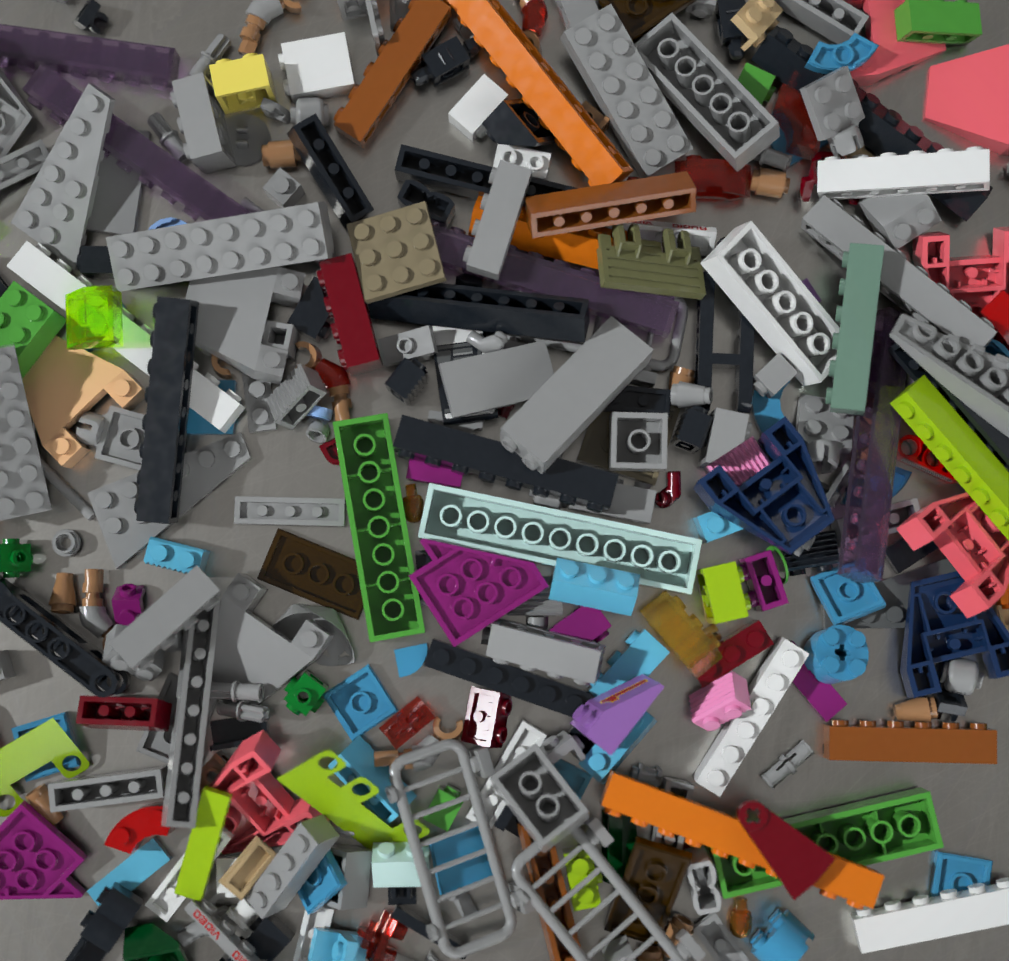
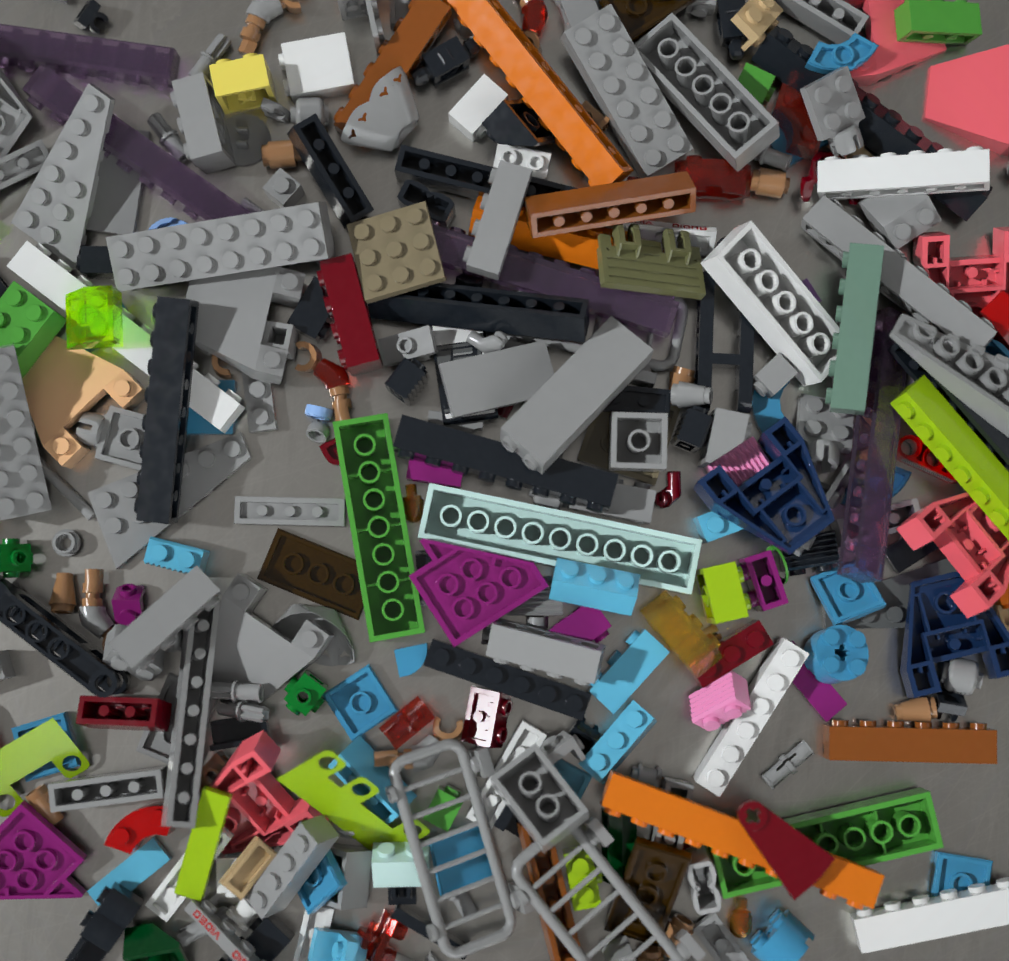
light grey brick [266,364,328,430] -> none
medium lavender slope [570,674,664,756] -> none
none -> light grey piece [341,66,420,152]

